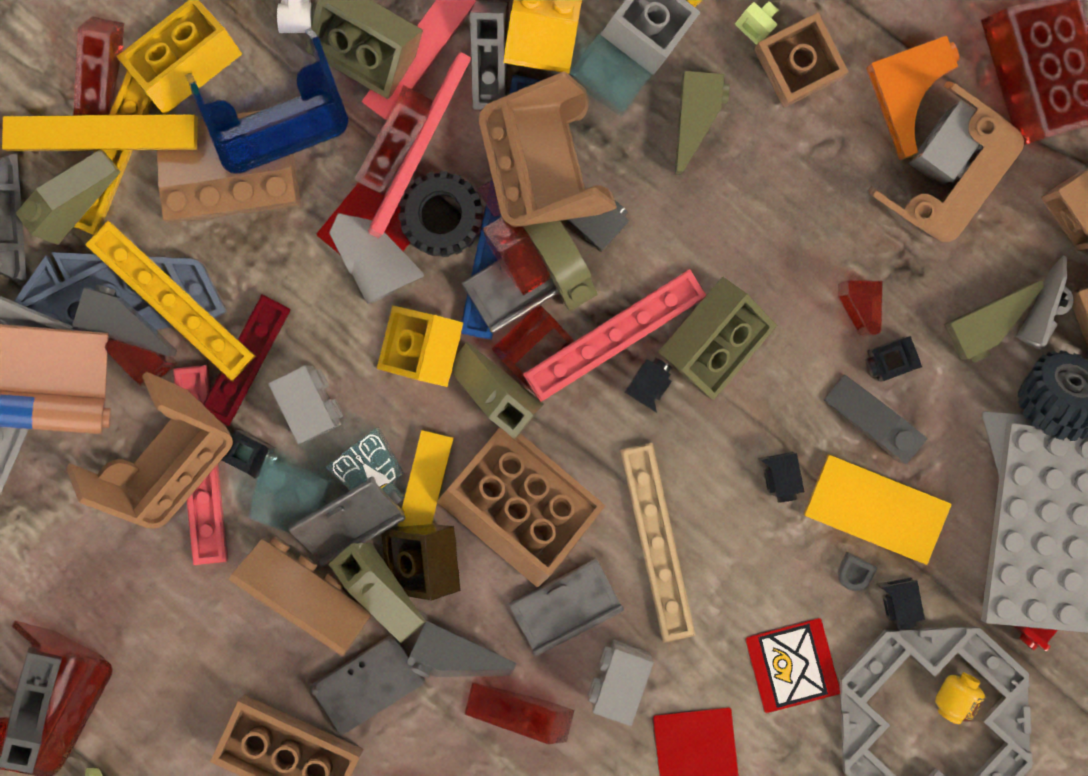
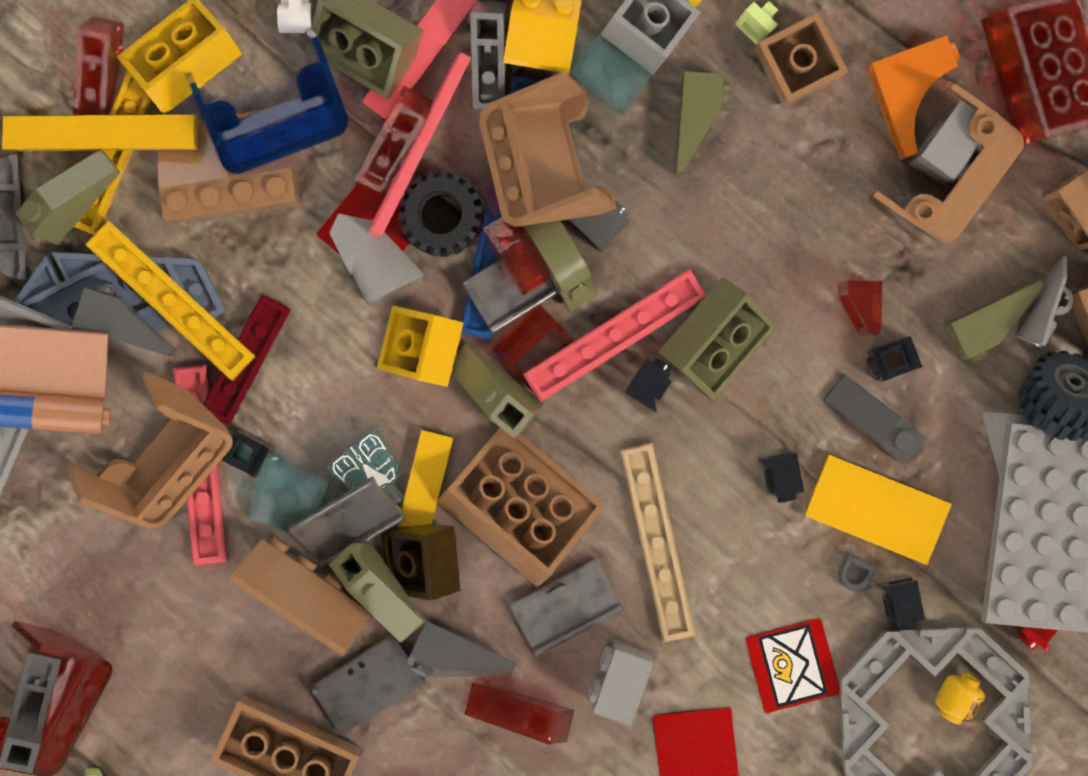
clear red tile [105,340,177,386] -> none
light grey brick [268,366,344,444] -> none

